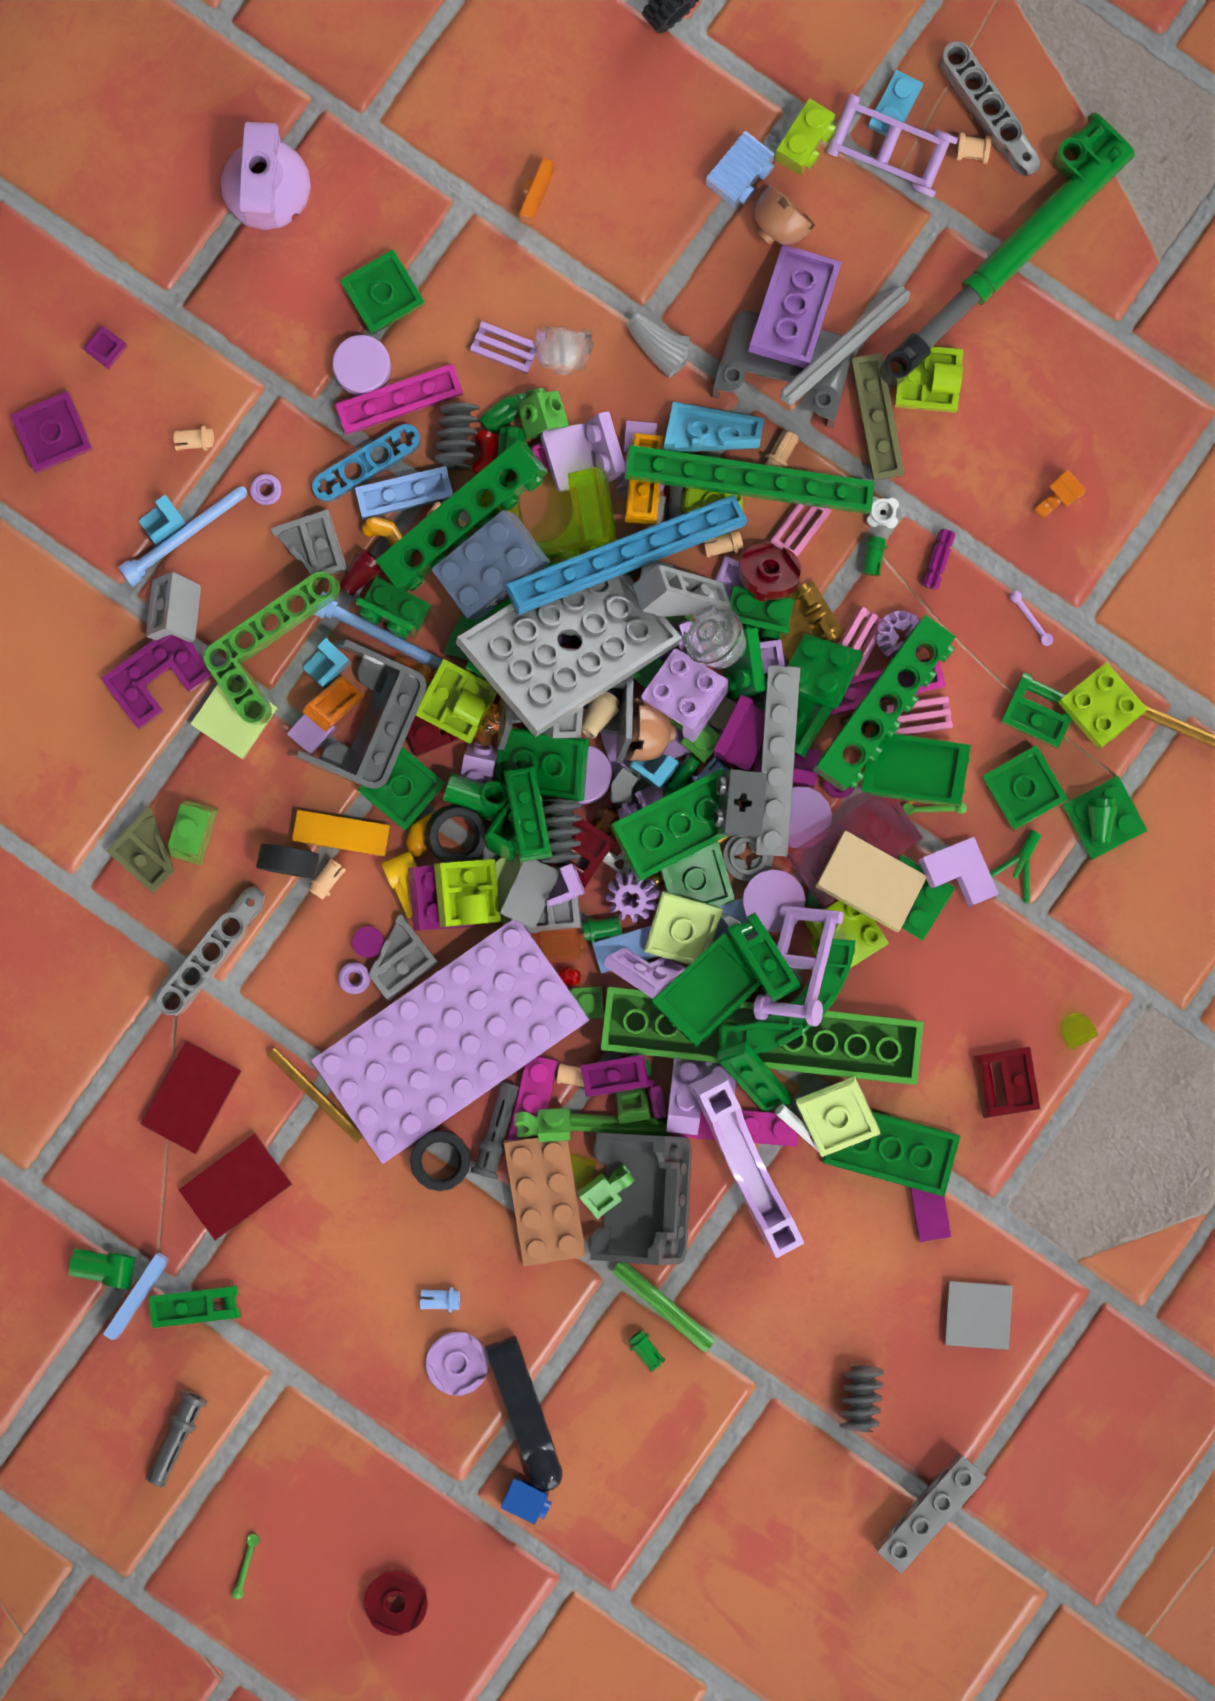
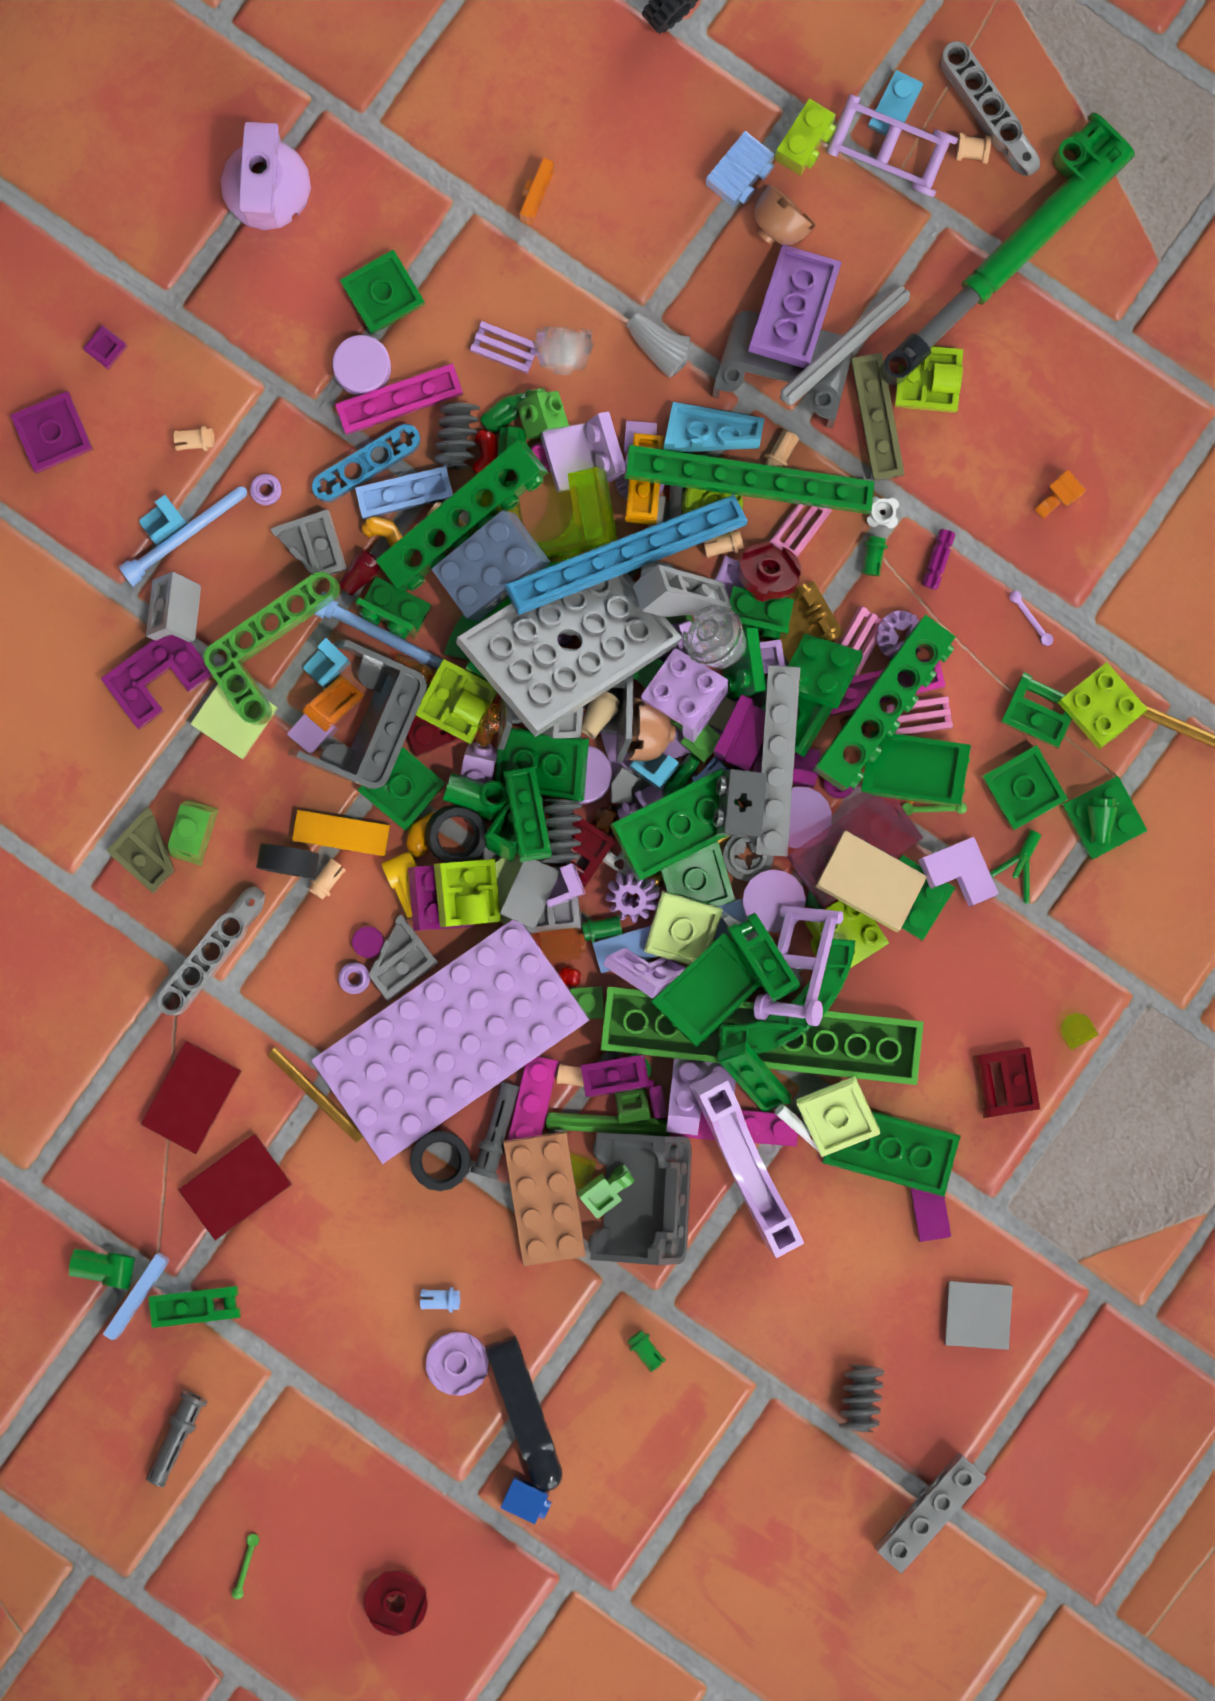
bright green plate [515,1108,571,1142] -> none
bright green axle [612,1262,715,1352] -> none

